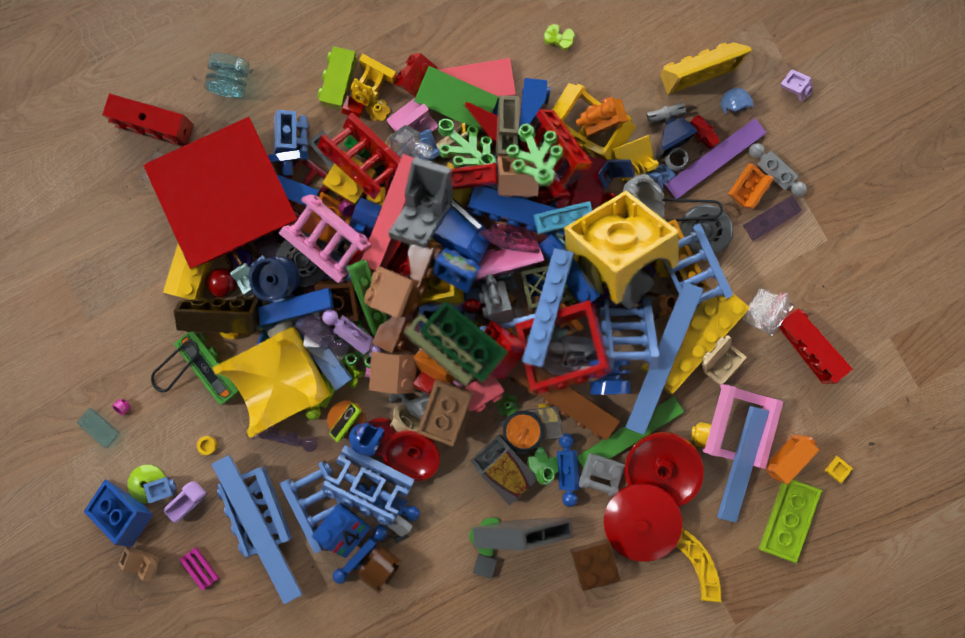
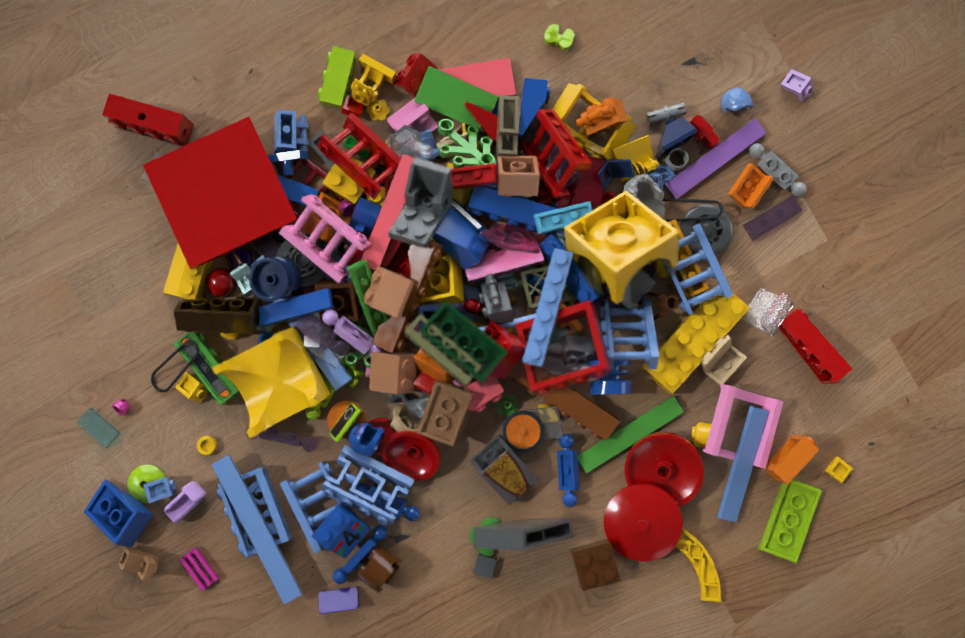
clear light blue wheel [204,53,250,98] -> none
light grey tile [267,320,293,338] -> none
light grey tile [387,515,412,537] -> none
blue slope [433,248,481,293] -> none
bright green plant [507,124,563,186] -> none
bright green plate [528,446,558,485] -> none
light grey plate [579,453,625,497] -> none
medium blue tile [626,282,703,435] -> none
yellow slope [660,42,752,95] -> none
none -> yellow bracket [175,372,209,403]
none -> slope [319,586,360,614]

